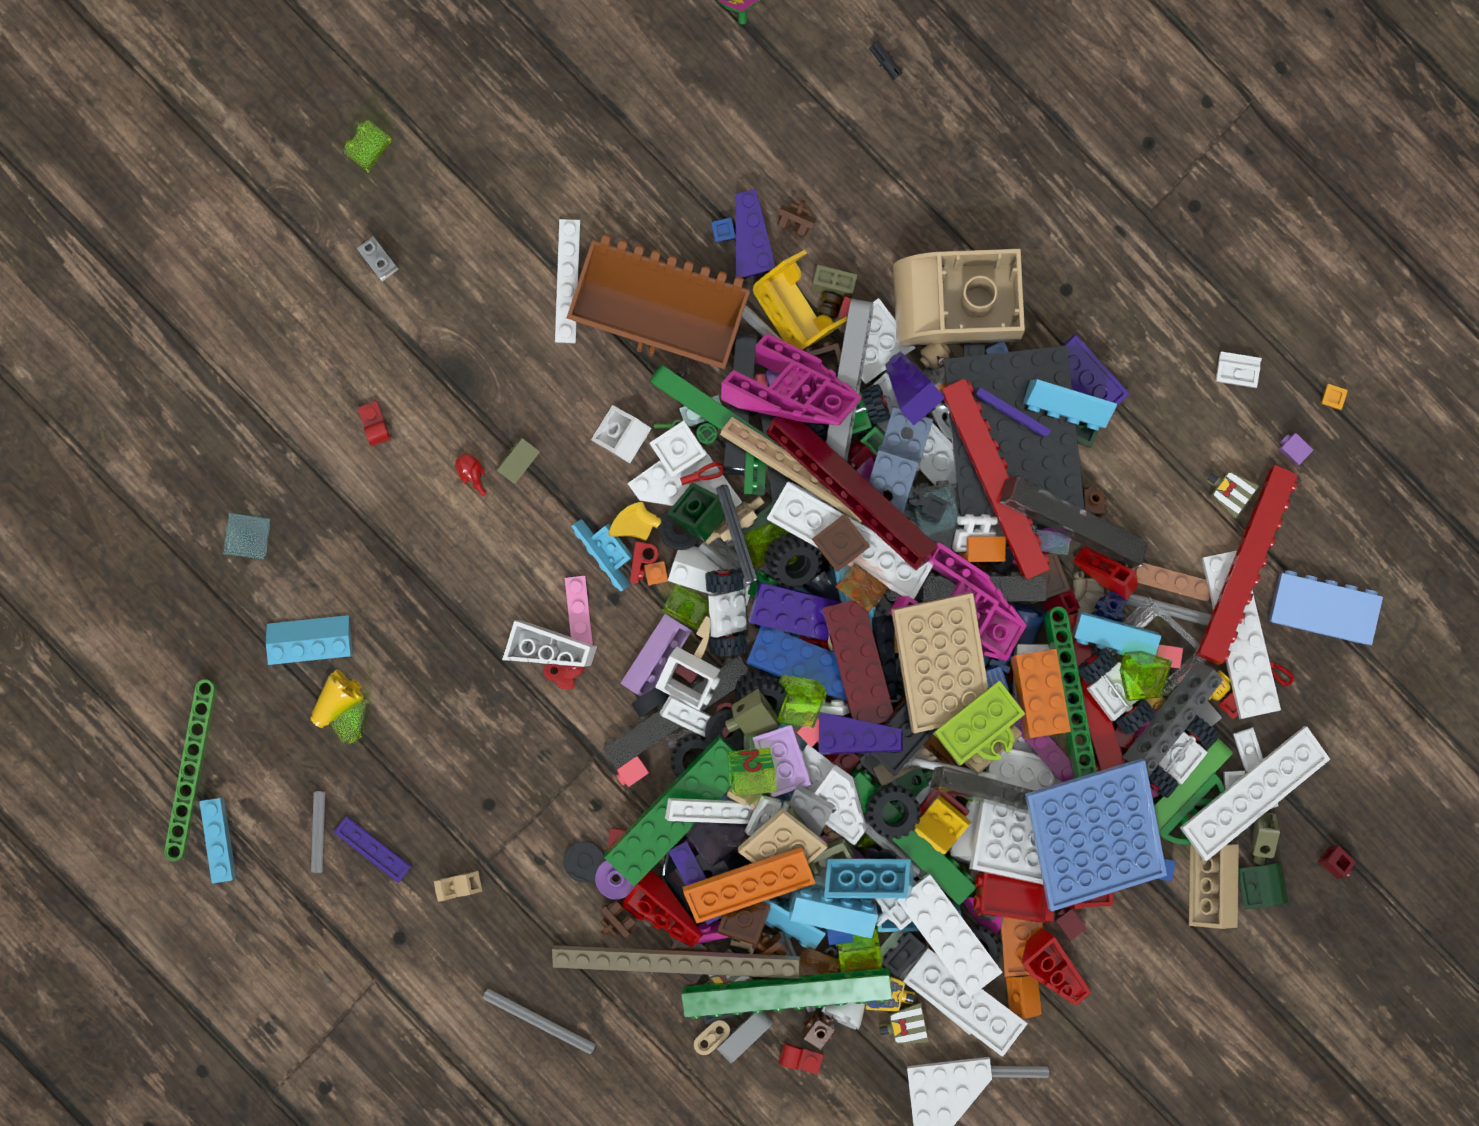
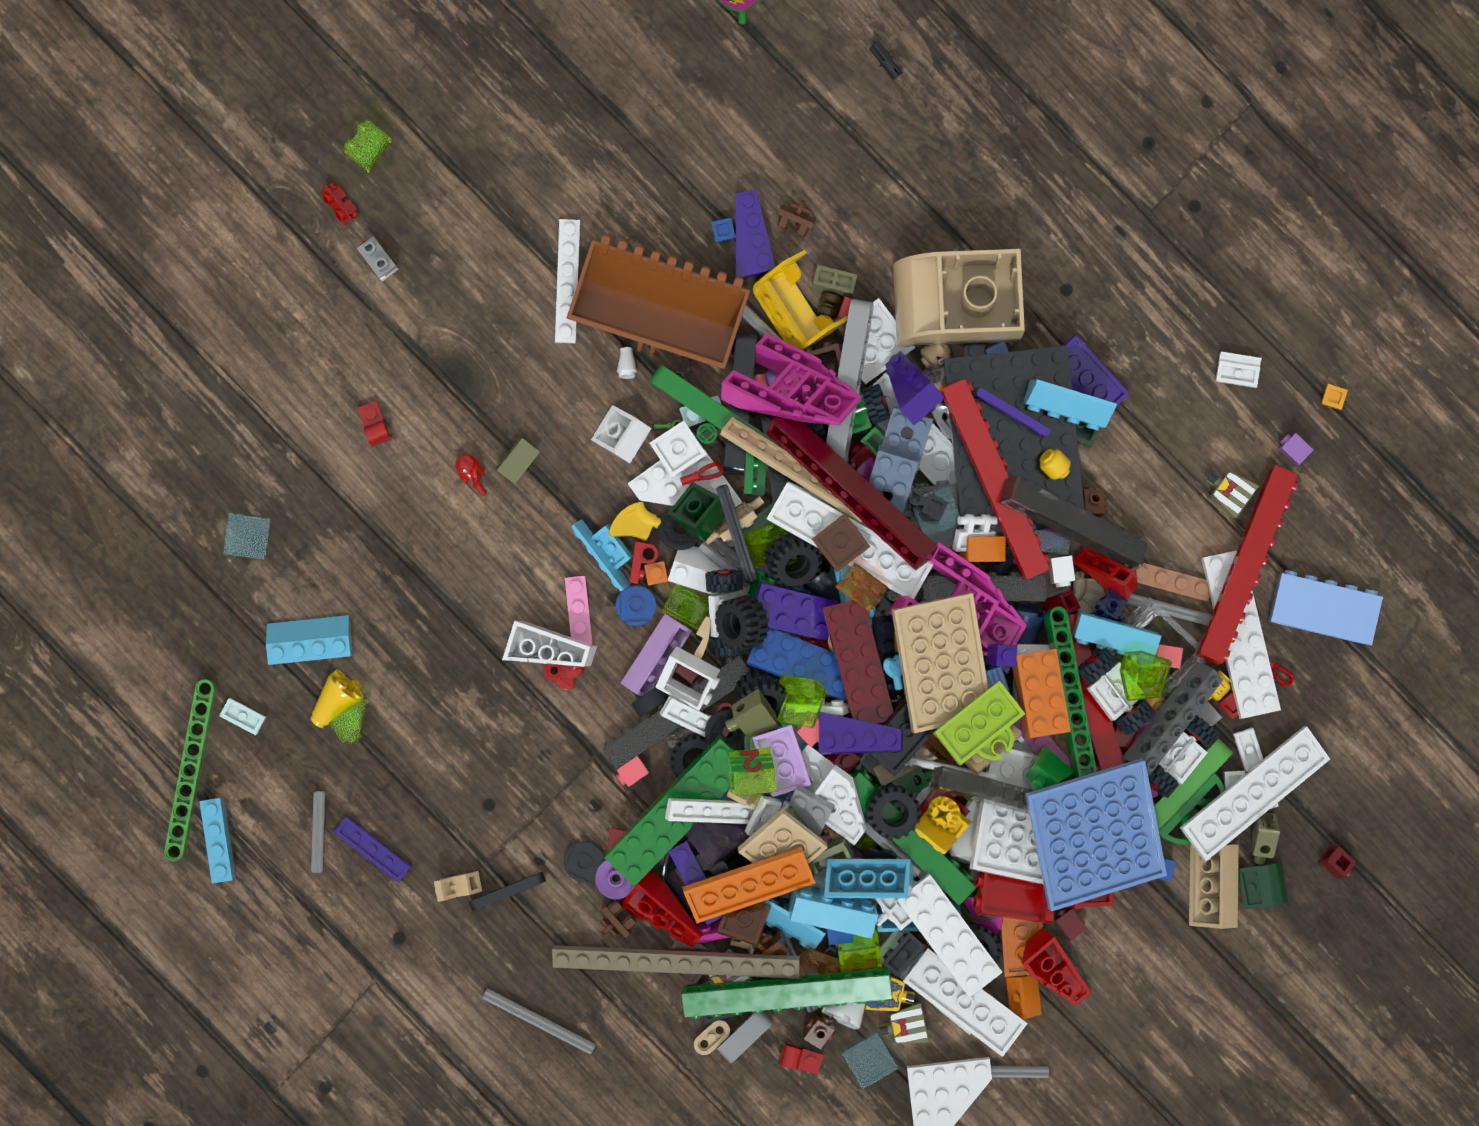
none -> light aqua plate [220,698,266,735]
none -> red hinge [321,182,359,226]
none -> black beam [468,871,547,911]
none -> blue tile [615,585,657,626]
none -> white cone [617,347,637,379]
none -> black tyre [715,595,769,651]
none -> clear light blue plate [842,1032,898,1089]
none -> medium azure rock [883,654,903,690]
none -> yellow gear [927,796,960,829]
none -> dark purple brick [987,644,1017,667]
none -> green torso [1025,745,1075,790]
none -> yellow head [1040,449,1071,480]
none -> white brick [1048,556,1075,588]

